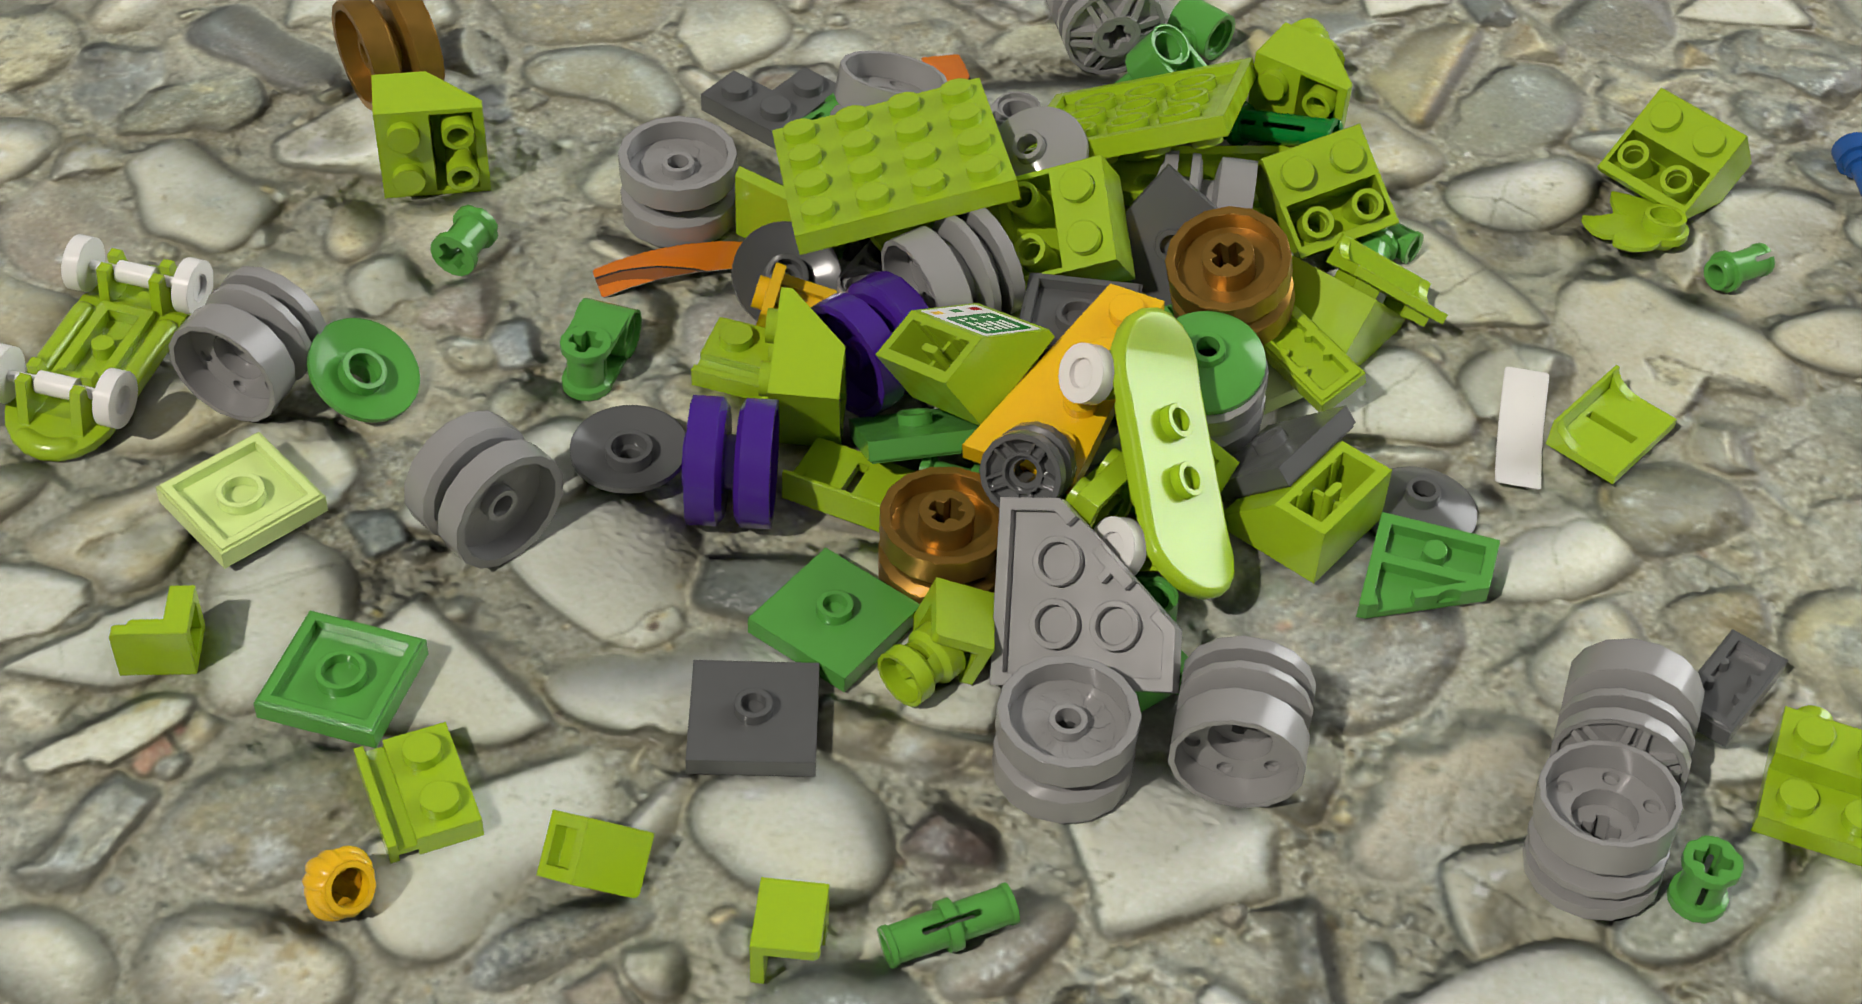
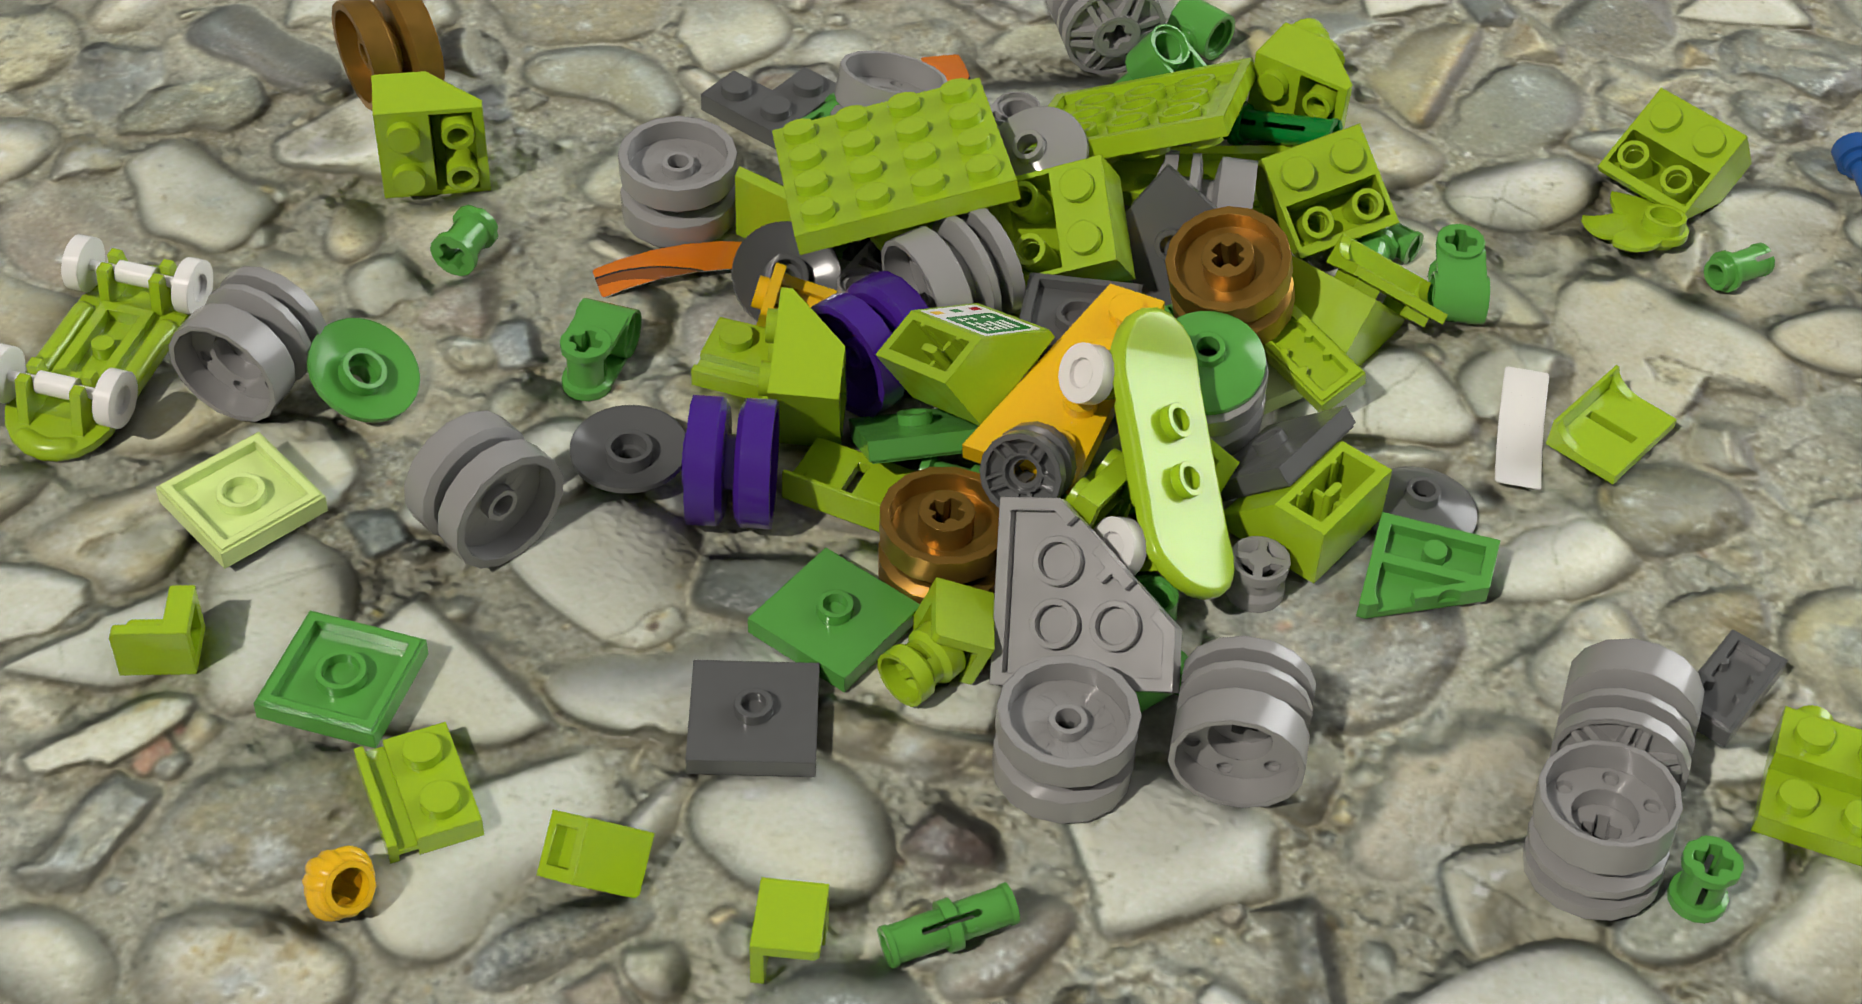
none -> light grey wheel [1225,536,1291,613]
none -> bright green piece [1427,224,1490,325]

